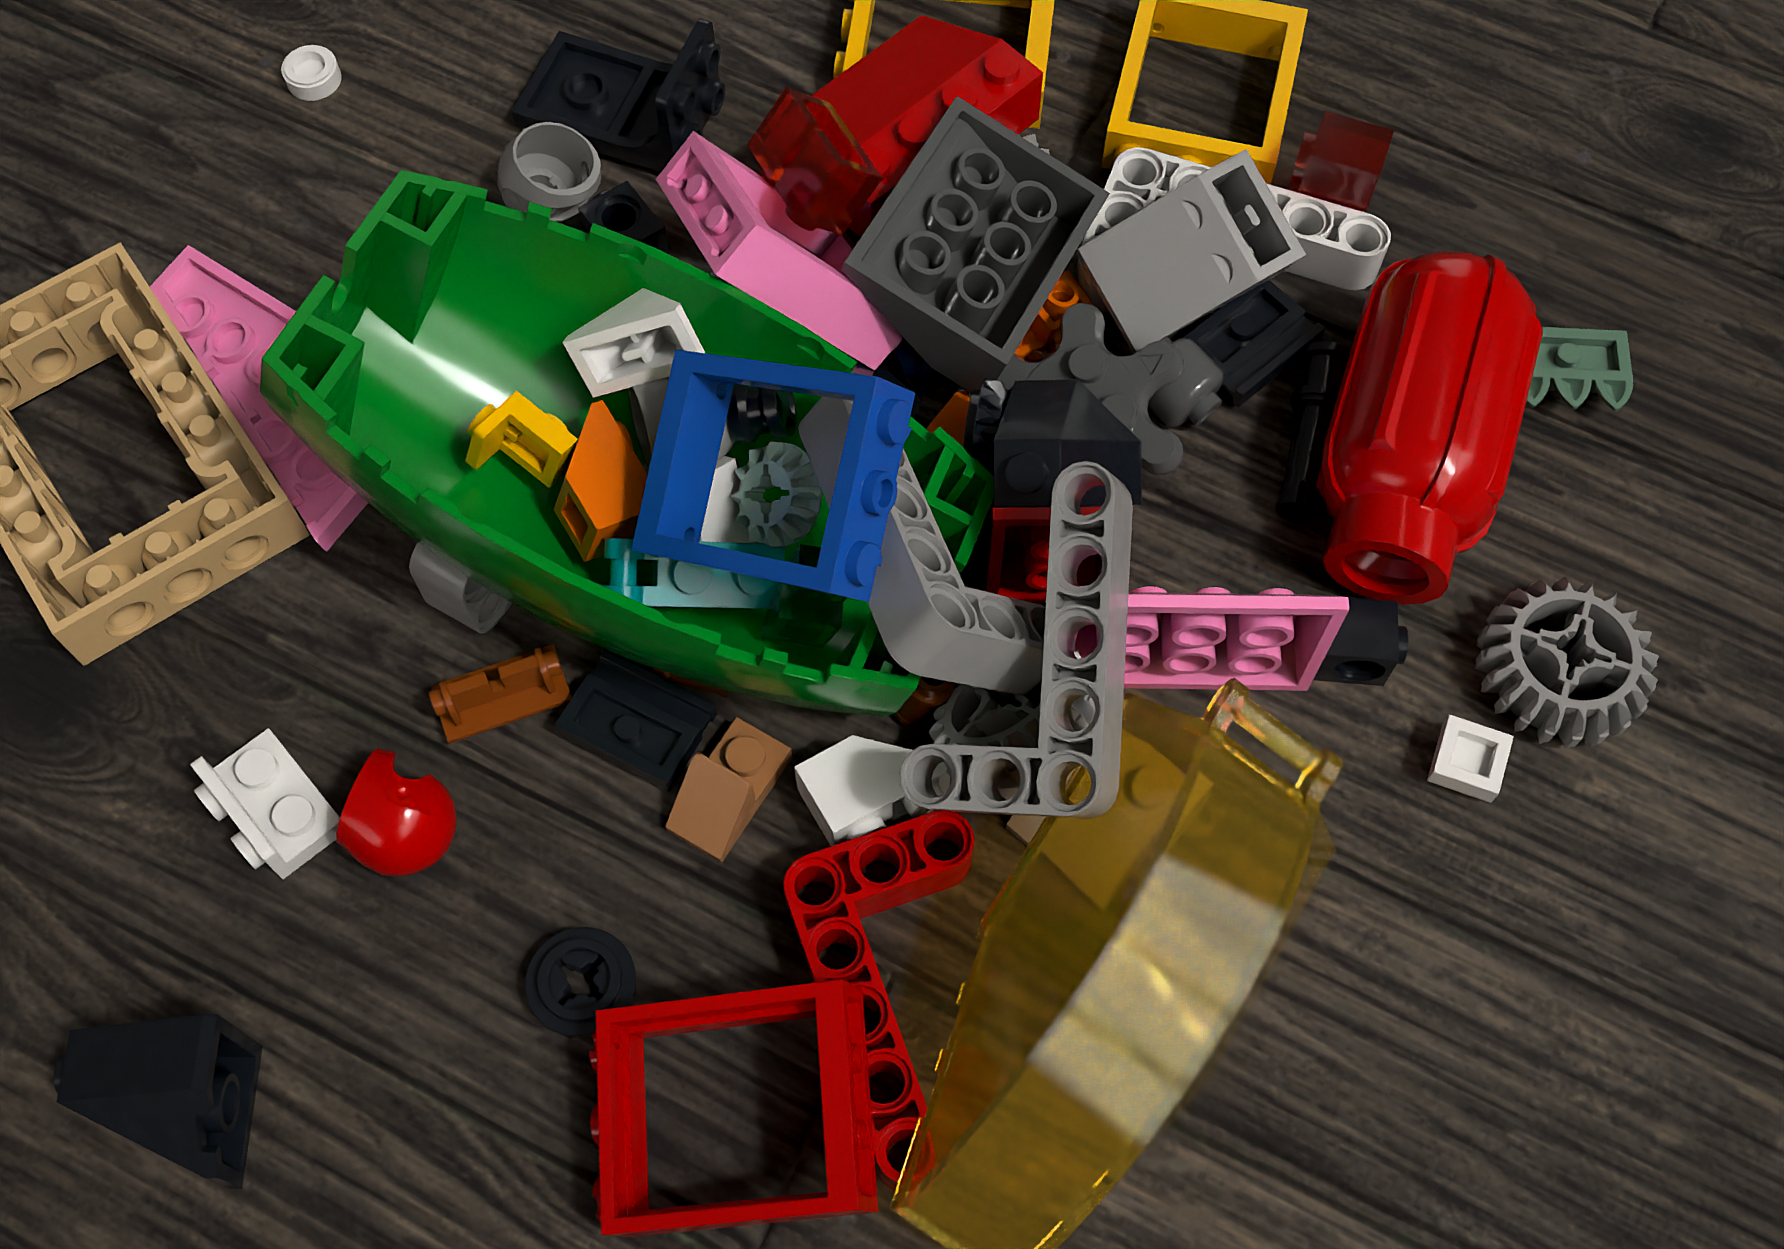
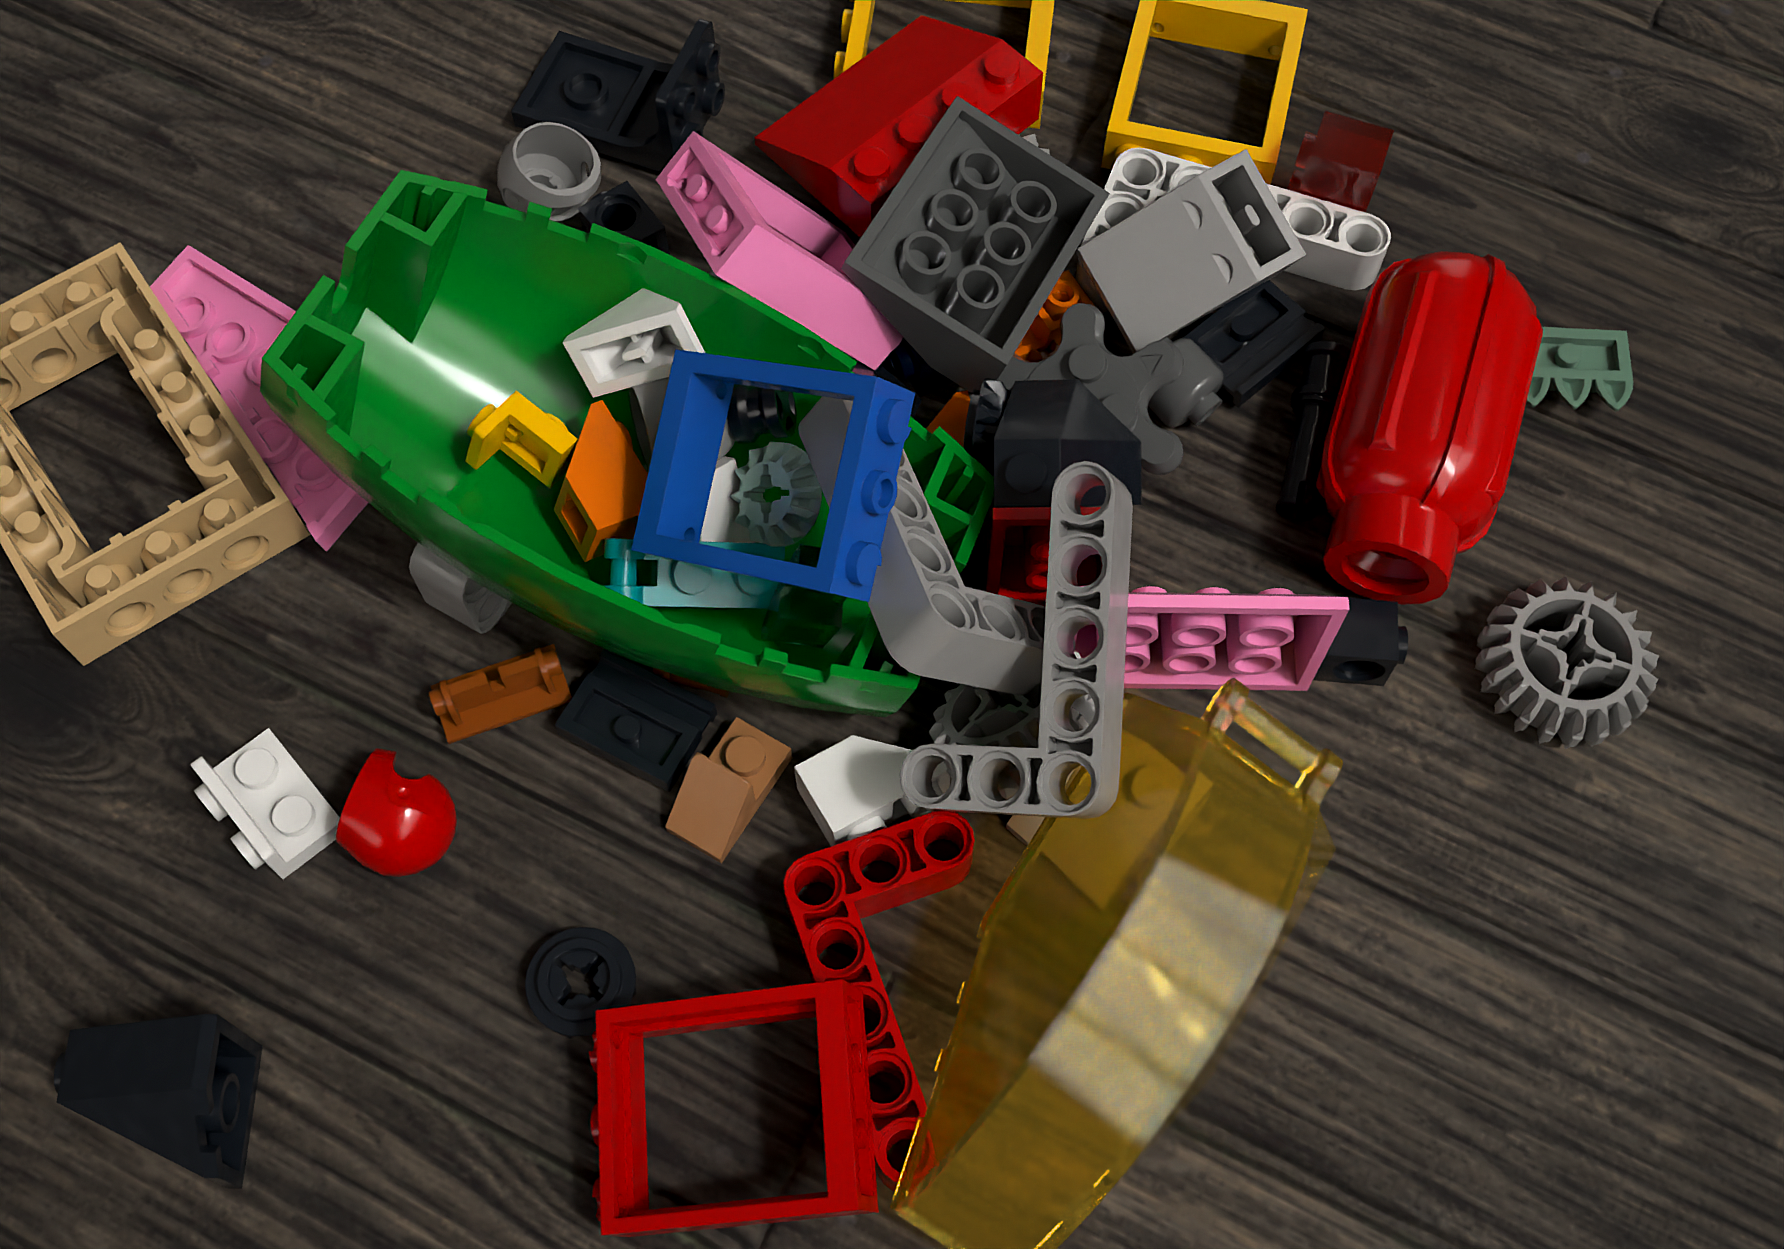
white tile [281,45,342,101] -> none
clear red piece [747,87,883,235] -> none
reddish brown pin [894,676,955,728] -> none
white plate [1427,714,1514,803] -> none

